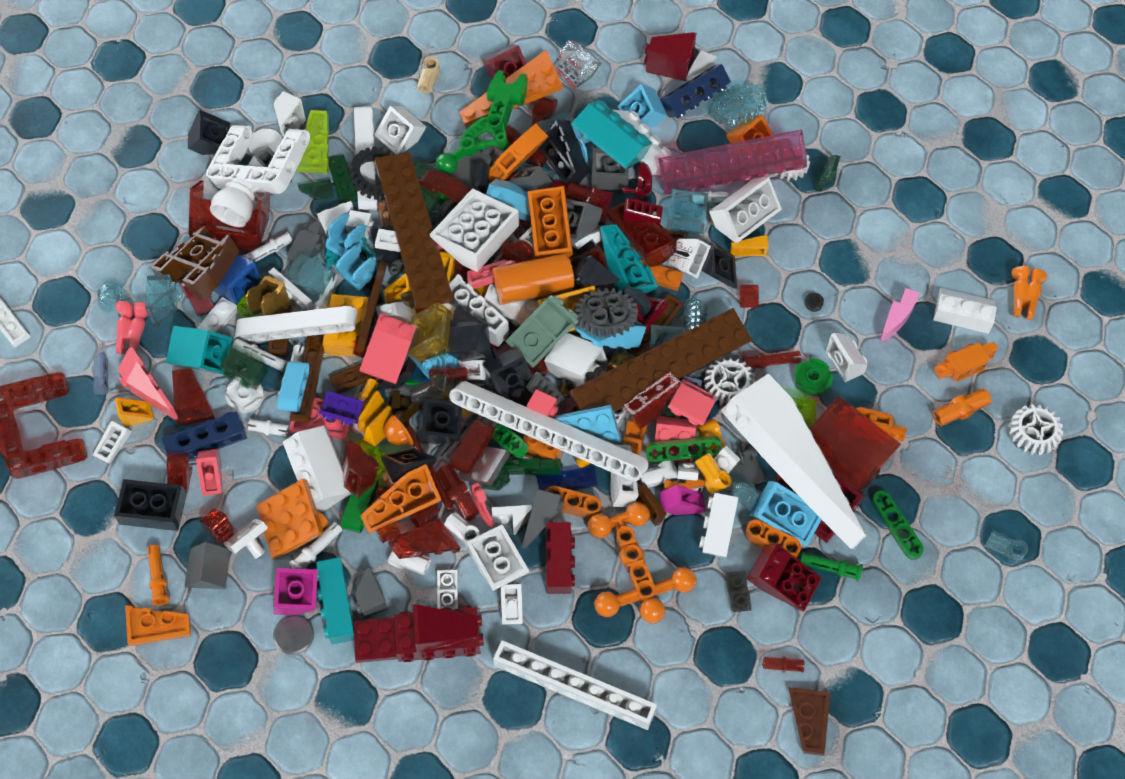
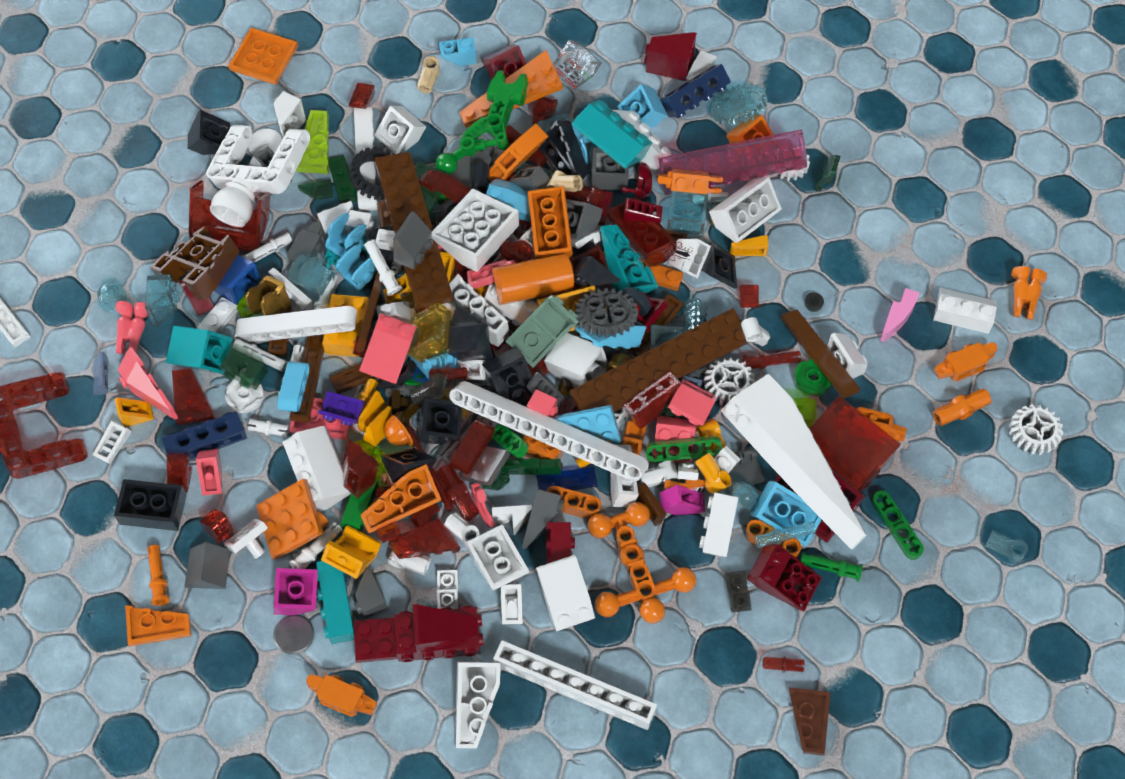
none -> orange plate [228,28,298,85]
none -> orange hinge [306,674,377,717]
none -> light orange panel [321,526,382,579]
none -> clear red slope [349,83,375,109]
none -> white pin [364,240,403,296]
none -> dark grey slope [393,211,433,270]
none -> medium azure slope [439,37,477,66]
none -> white wedge [456,661,500,749]
none -> white slope [536,555,595,631]
none -> tan piece [546,170,583,192]
none -> orange hinge [657,169,723,194]
none -> white piece [741,317,770,346]
none -> clear light blue pin [755,521,816,548]
none -> reddish brown tile [781,309,860,399]

